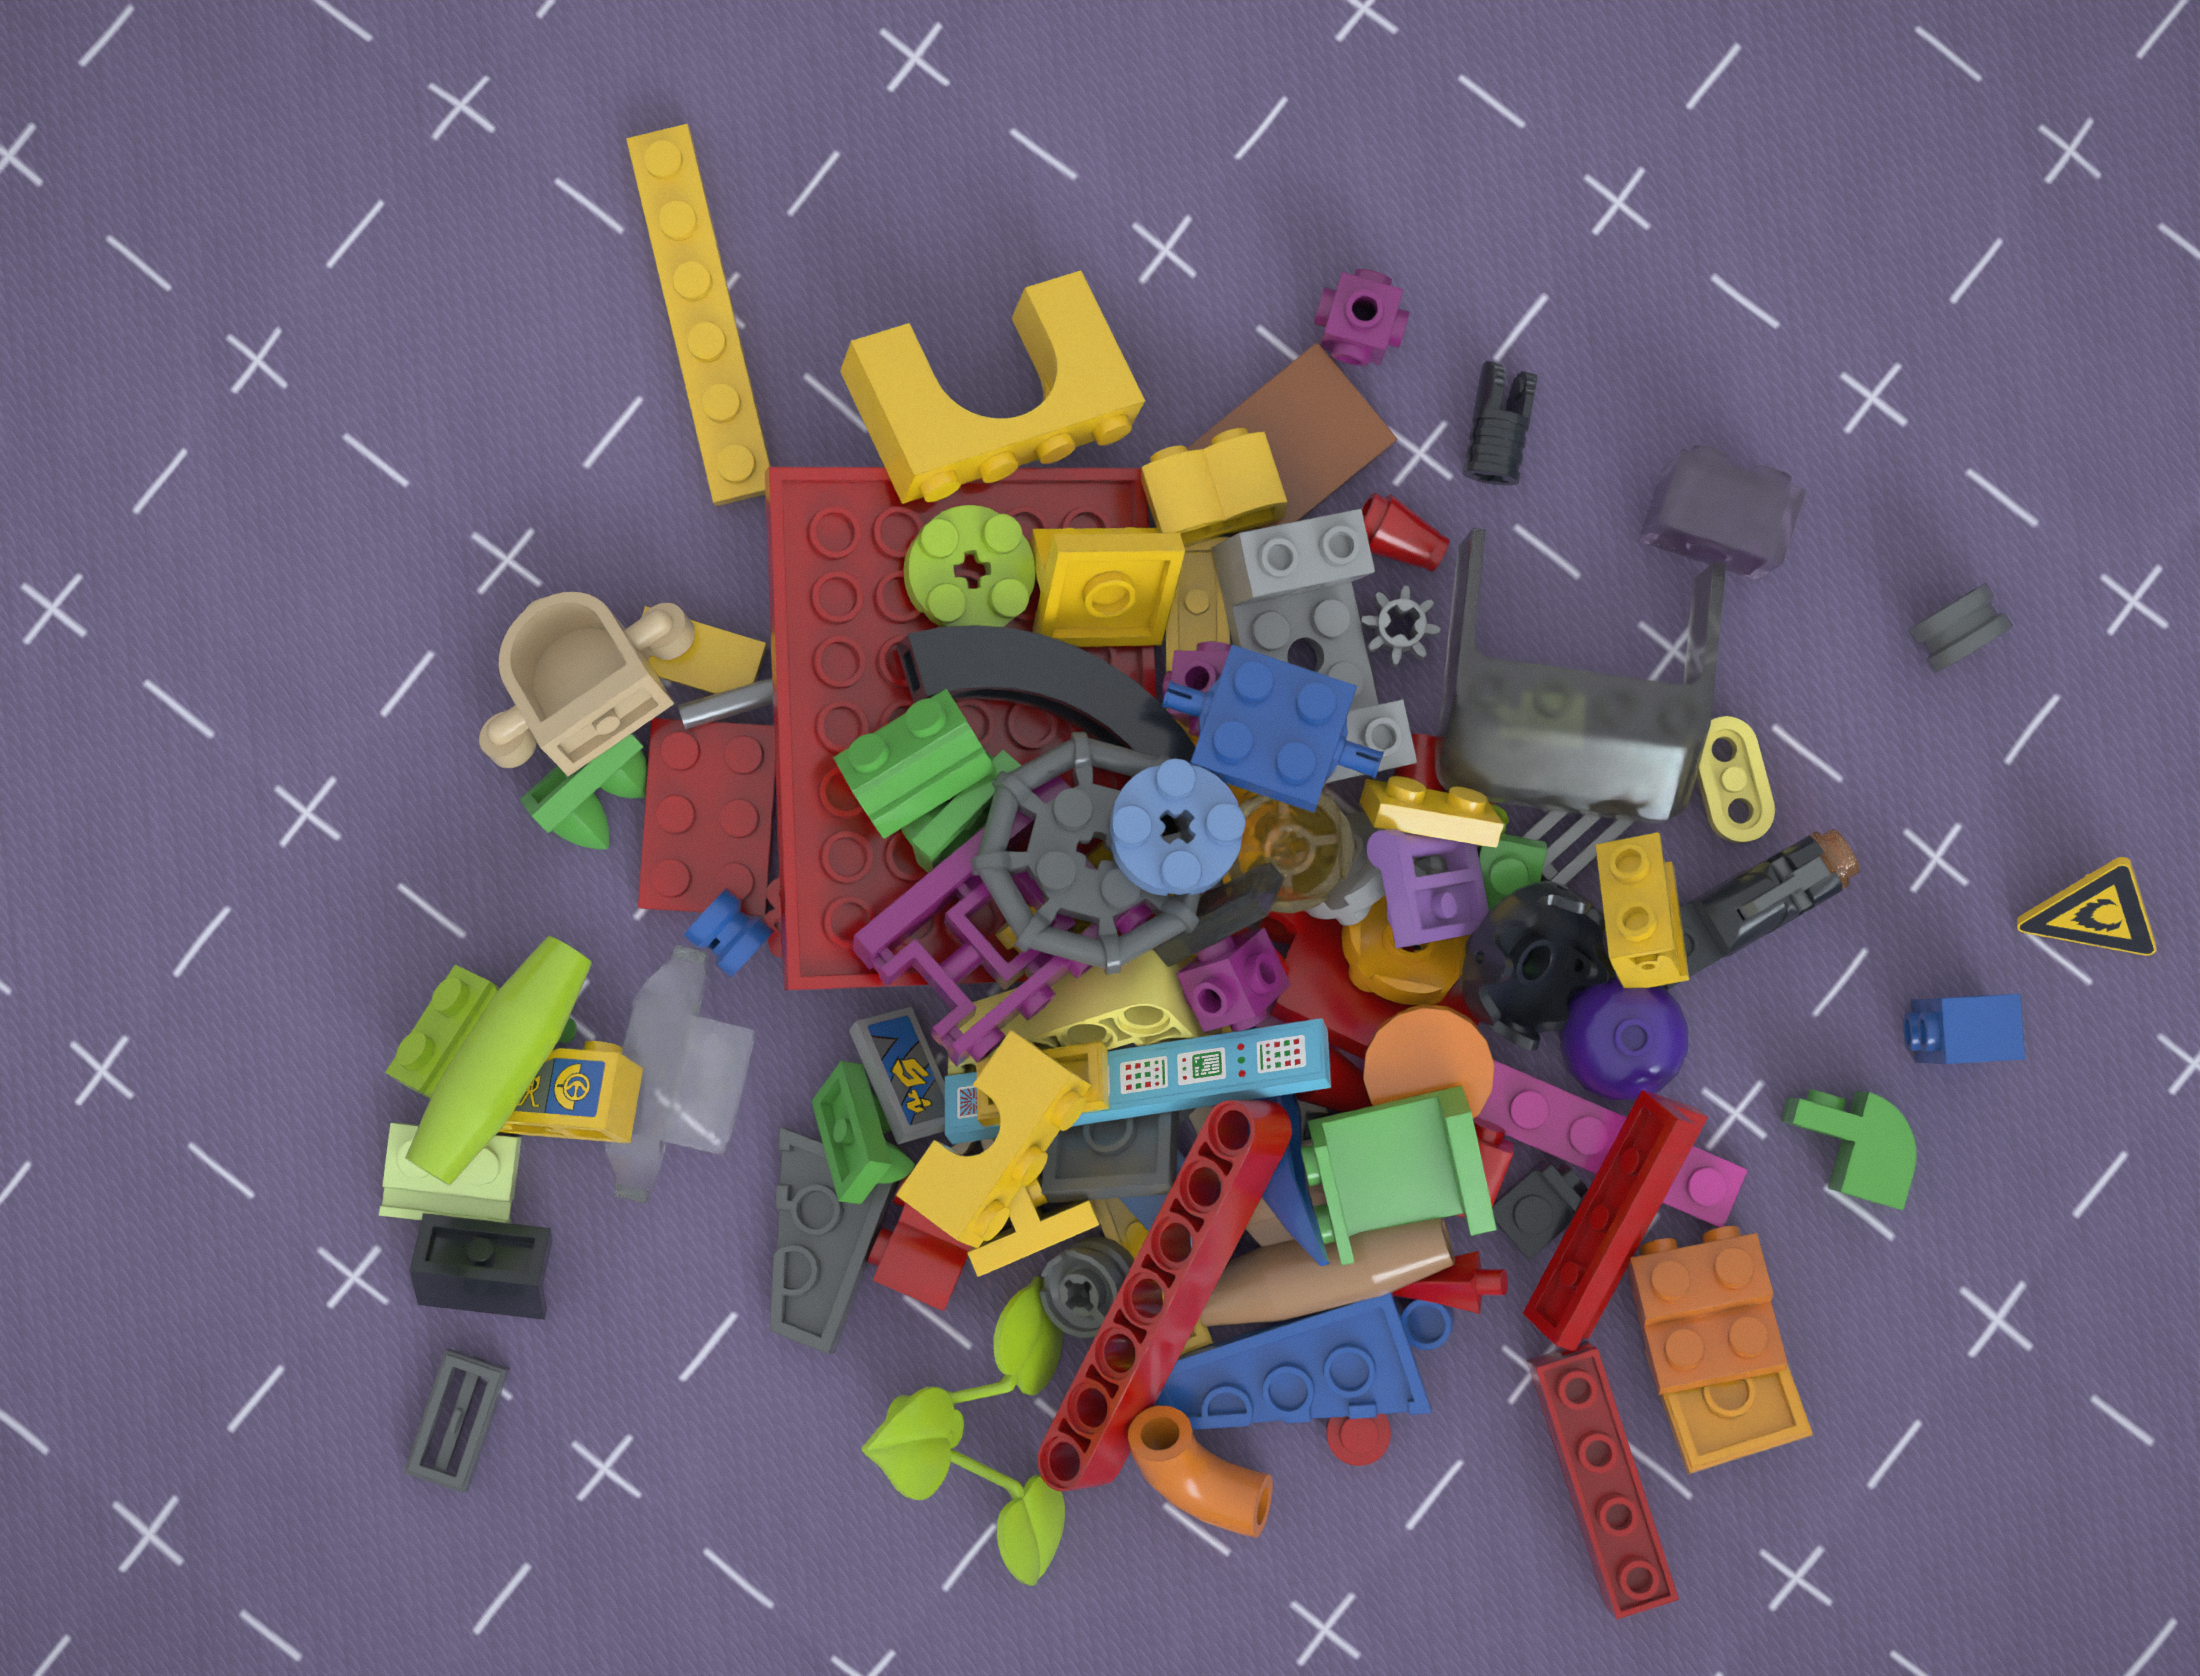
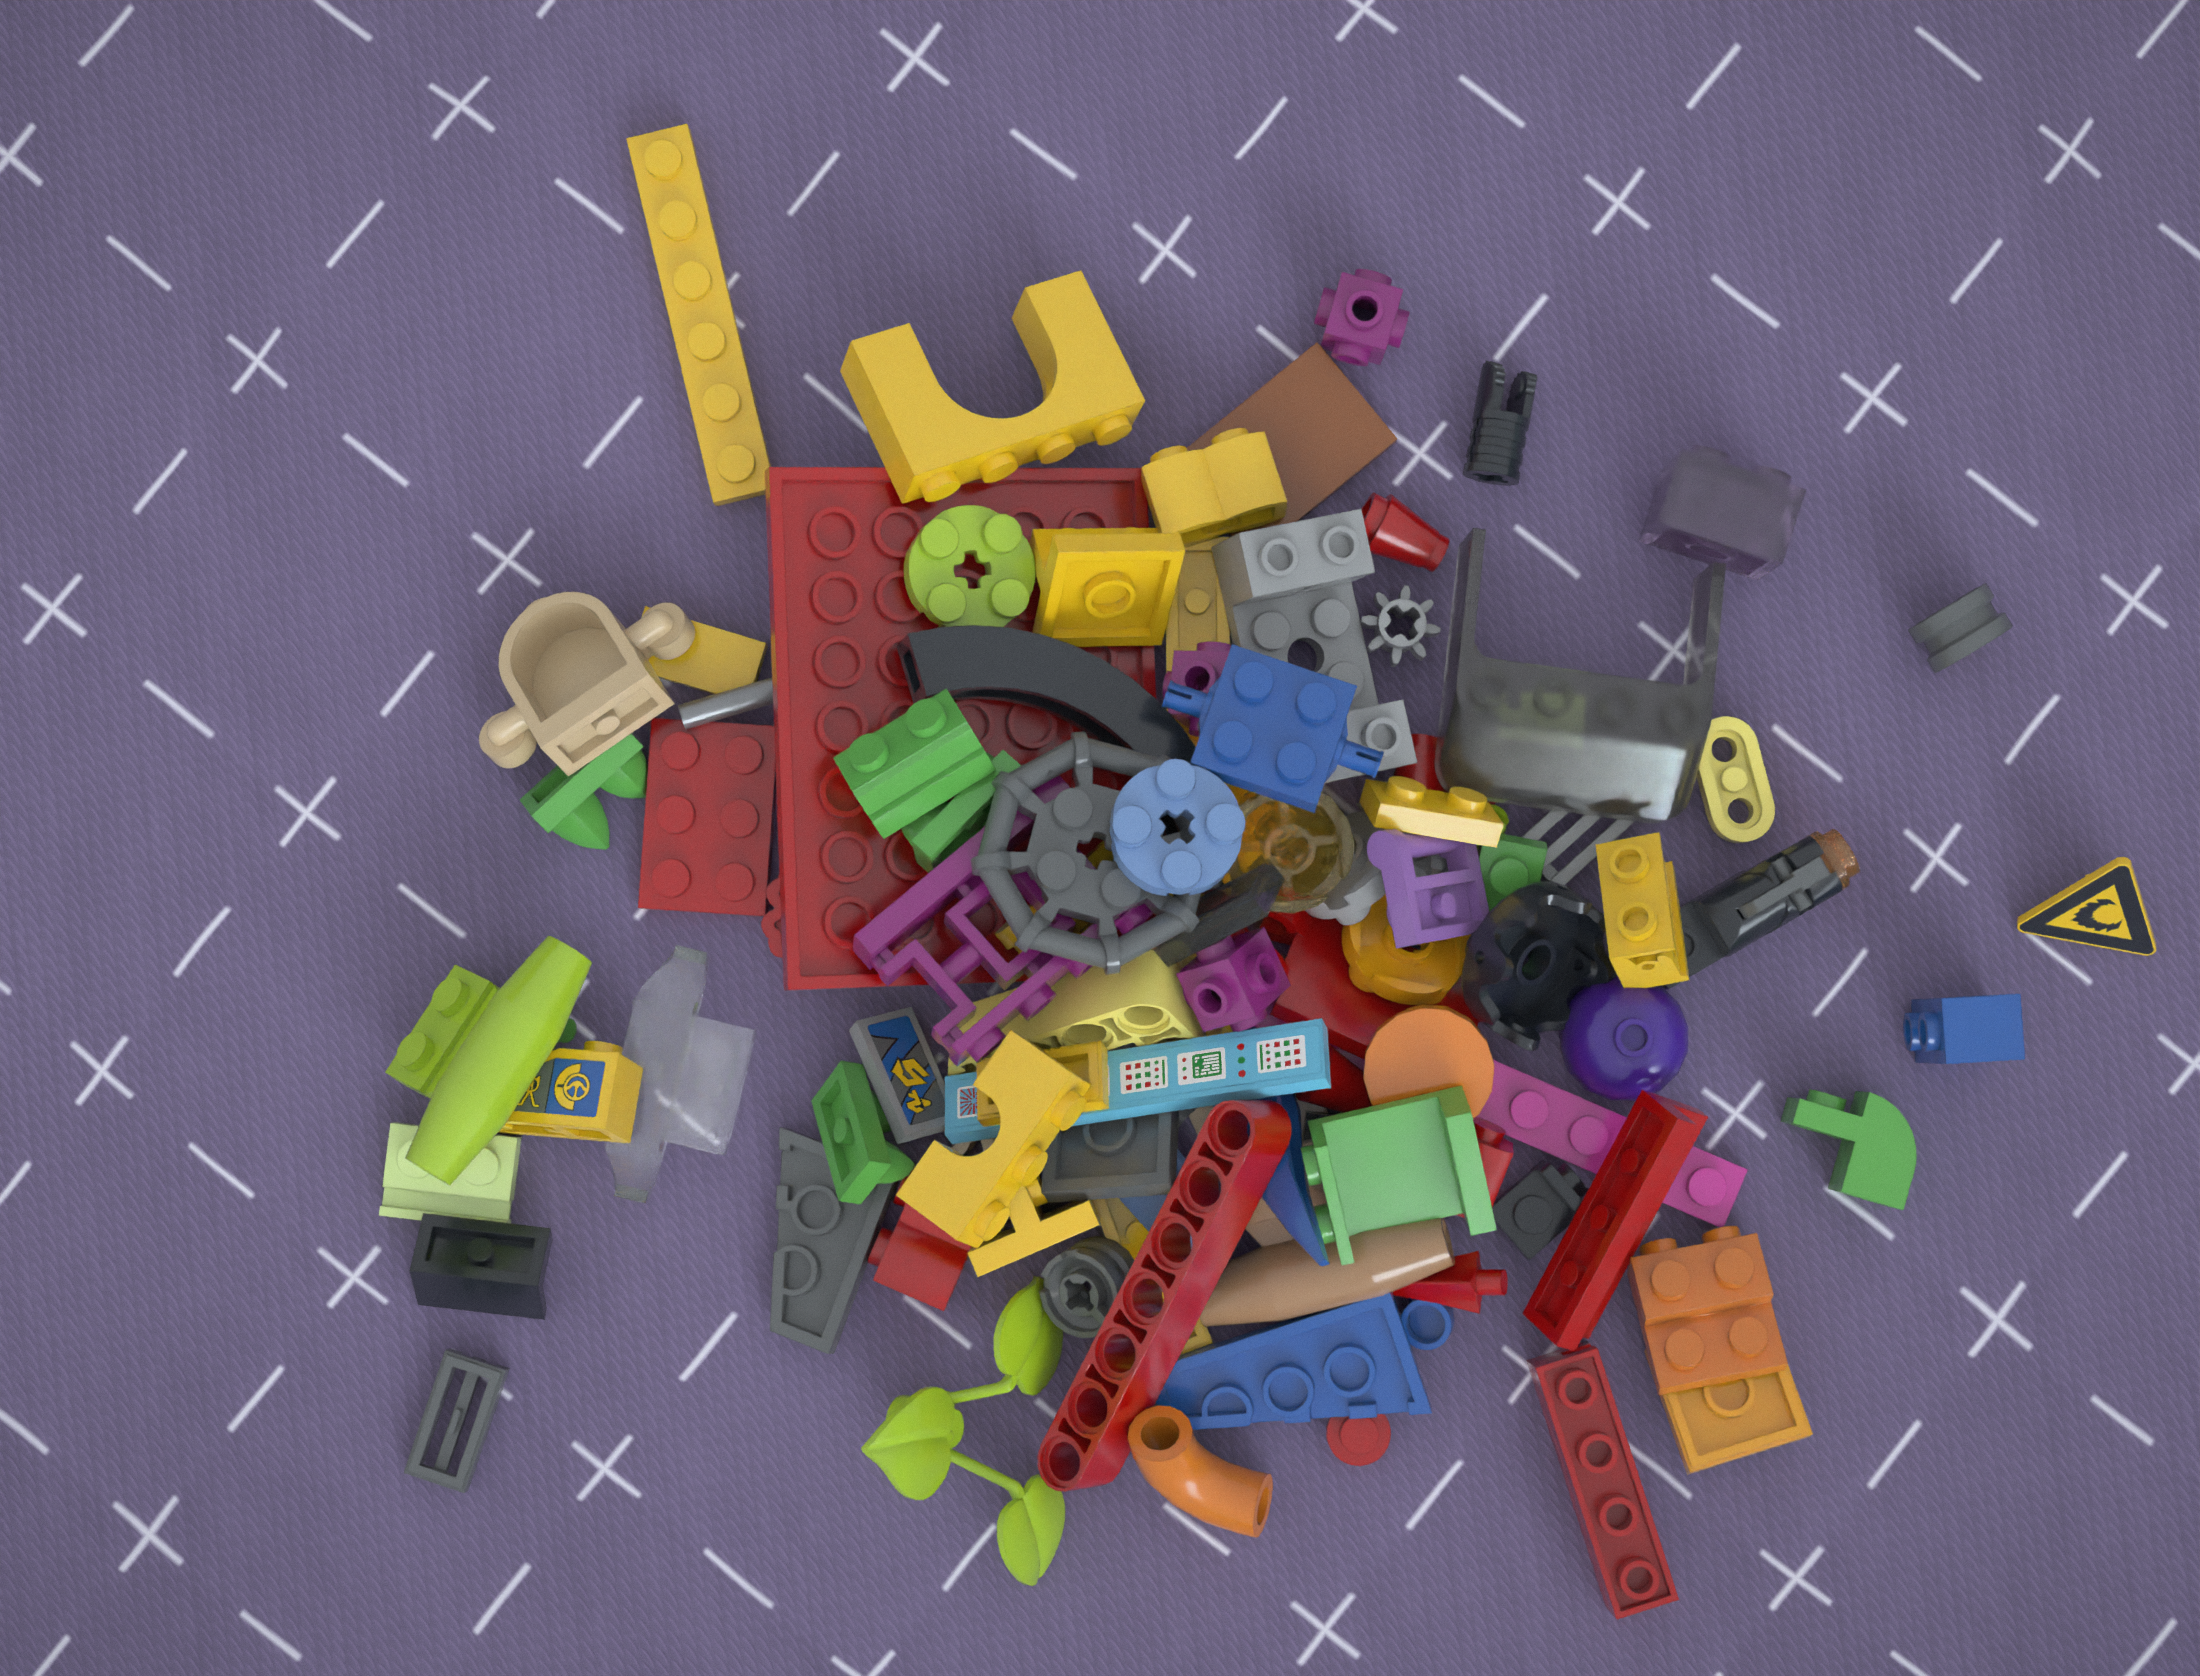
blue wheel [683,888,774,978] -> none

